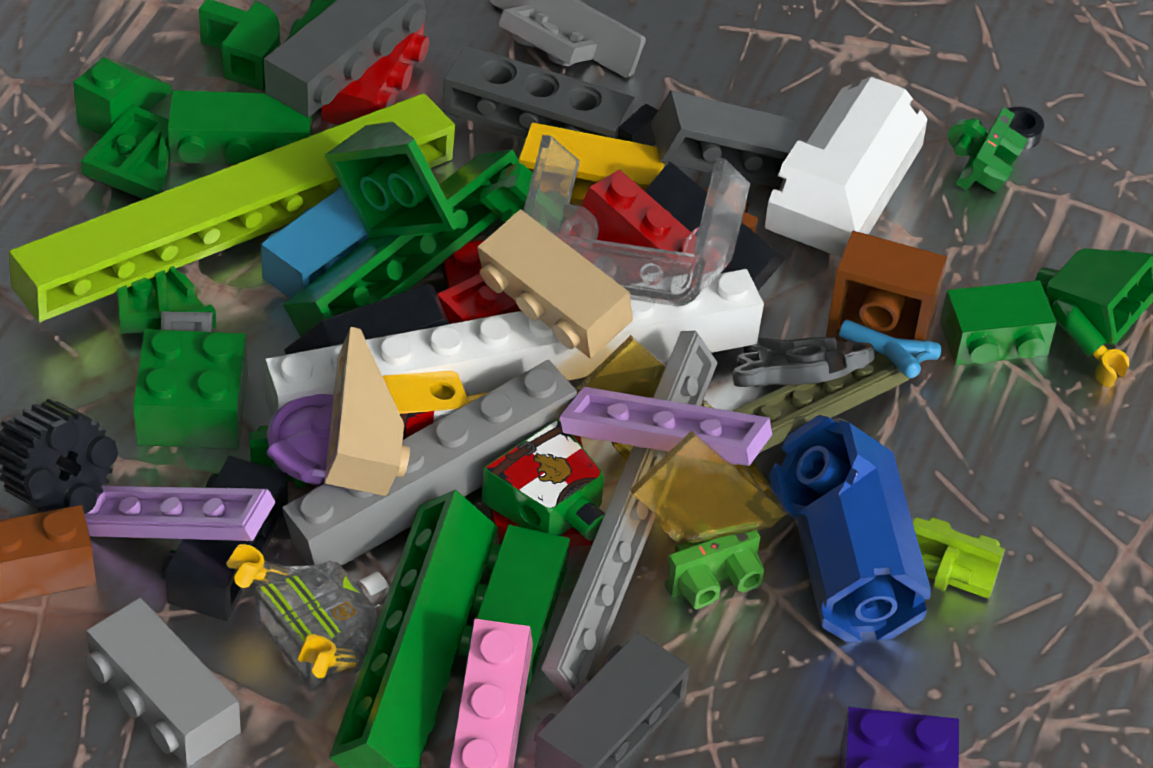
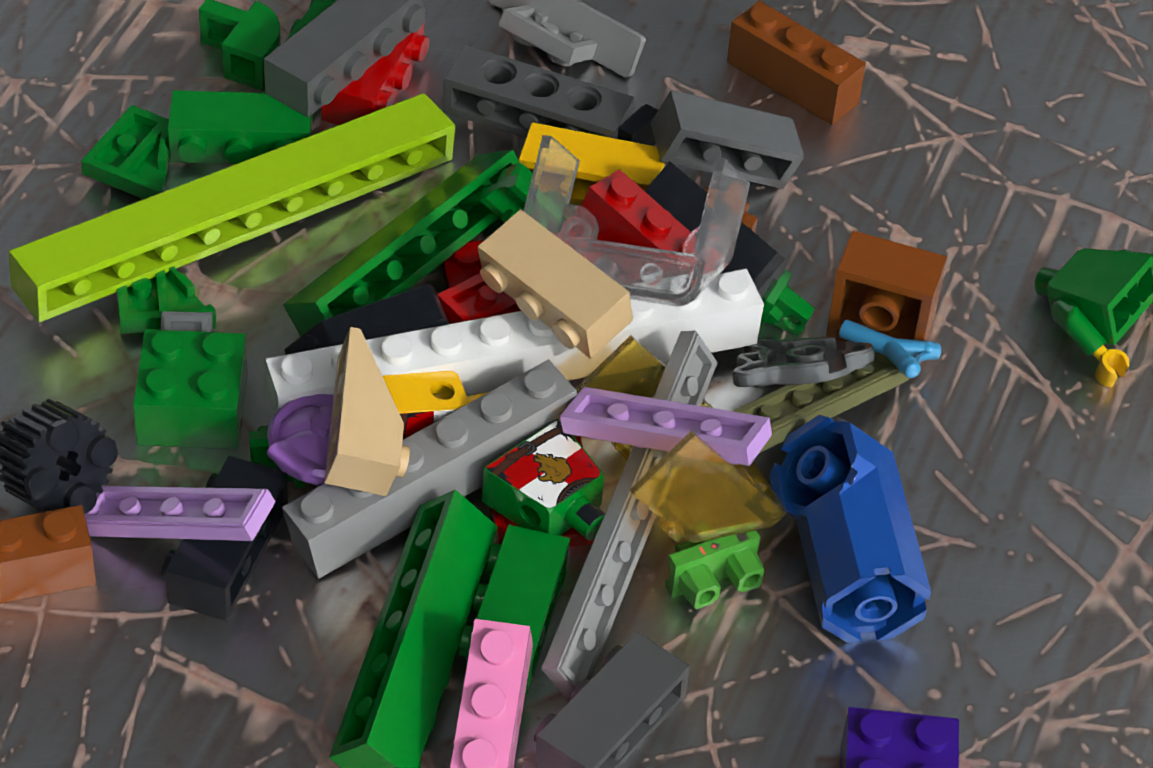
green slope [73,57,172,136] -> none
light grey brick [85,597,241,768] -> none
clear torso [226,544,389,689] -> none
dark azure brick [261,185,369,298] -> none
green slope [325,122,460,238] -> none
white brick [764,77,927,258] -> none
lime hips [913,517,1005,599] -> none
green brick [940,280,1057,365] -> none
green hips [947,107,1028,193] -> none
black tile [1008,107,1044,149] -> none
none -> dark orange brick [727,0,866,125]
none -> green brick [759,269,815,336]

